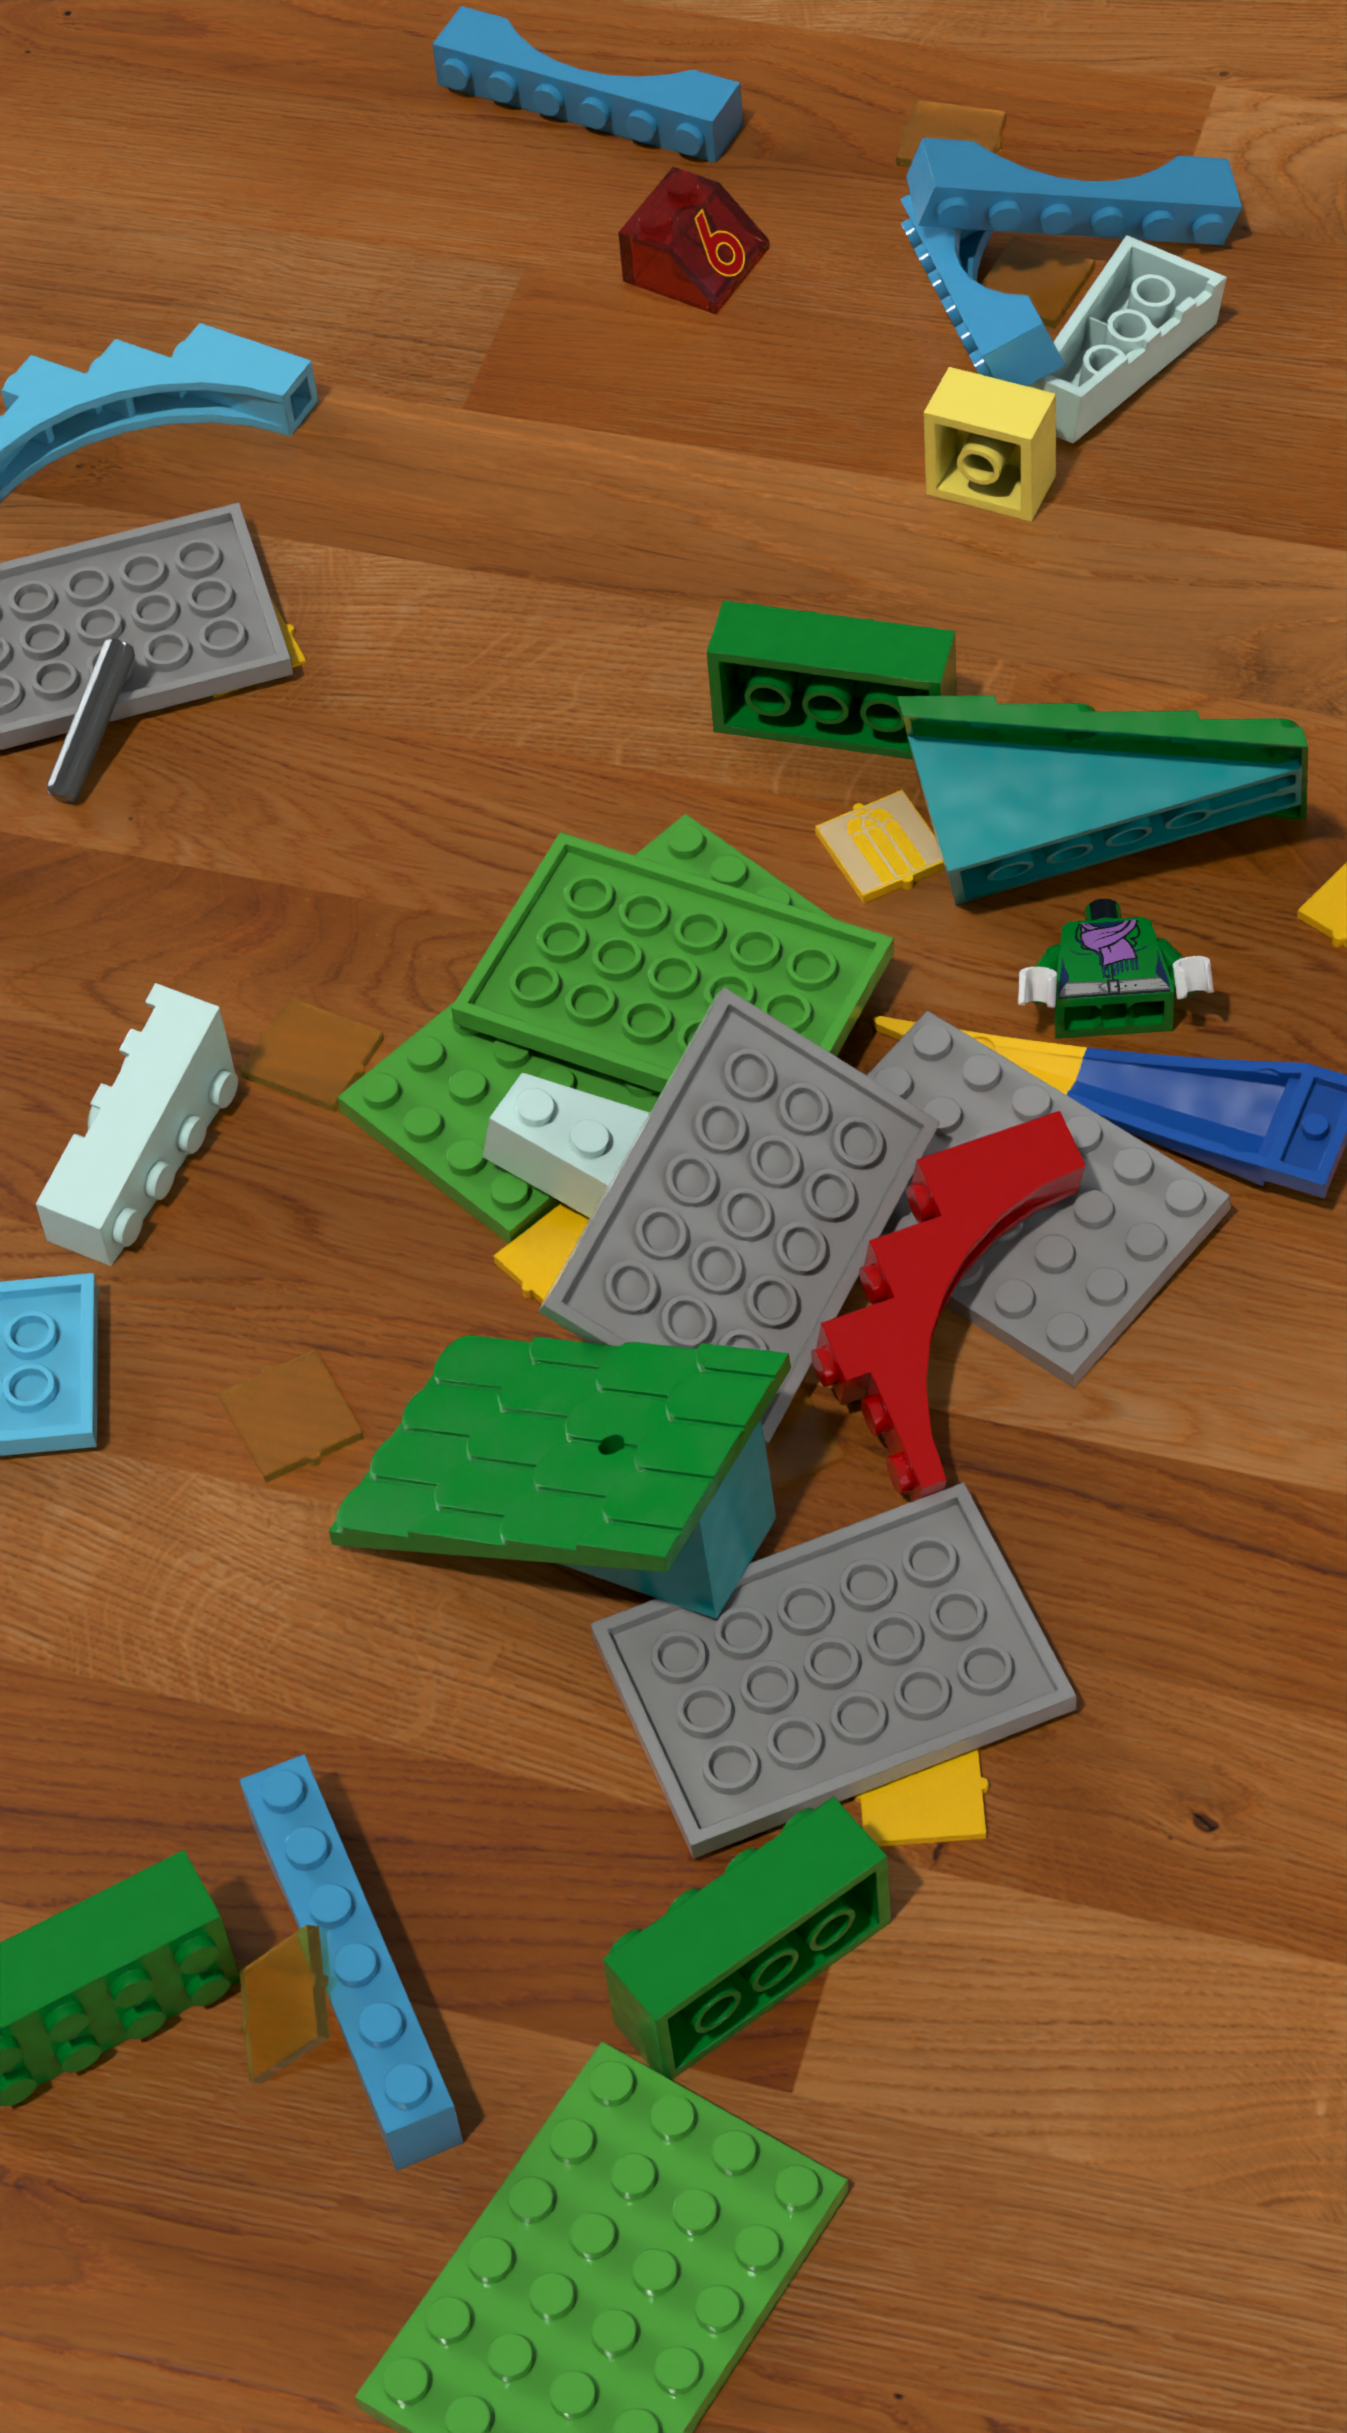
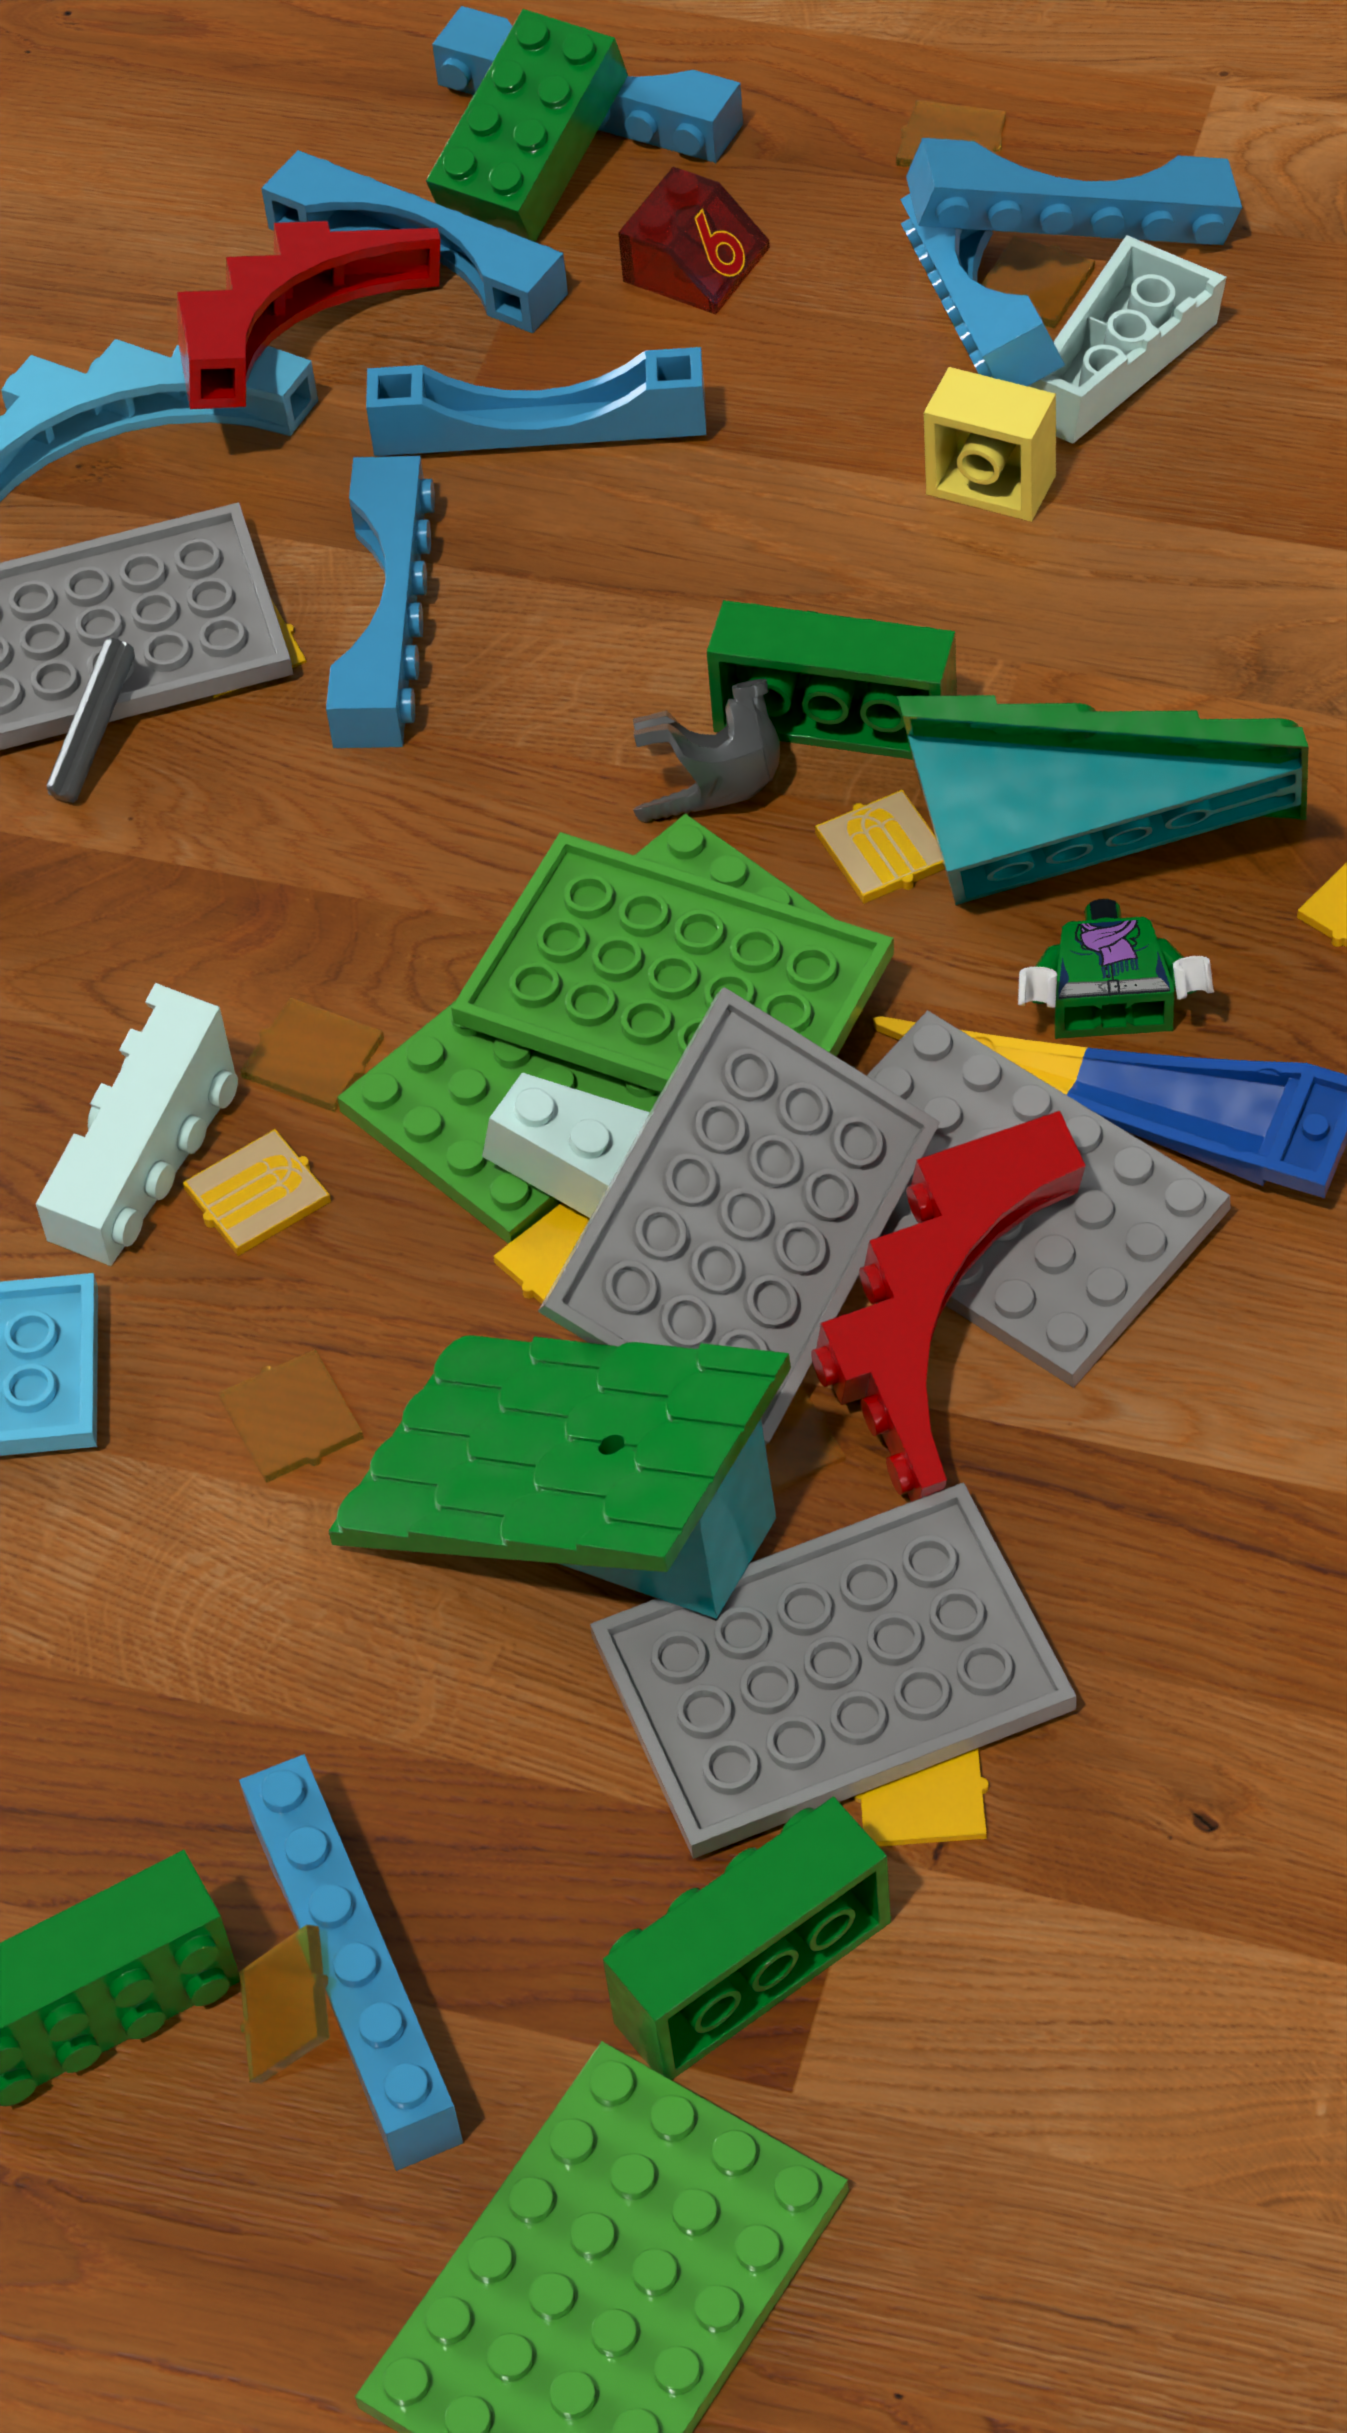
none -> red arch [177,221,441,409]
none -> piece [183,1129,331,1256]
none -> dark azure arch [261,150,568,334]
none -> dark azure arch [326,456,435,748]
none -> dark azure arch [366,347,706,456]
none -> green brick [426,9,628,242]
none -> dark grey piece [633,679,780,823]

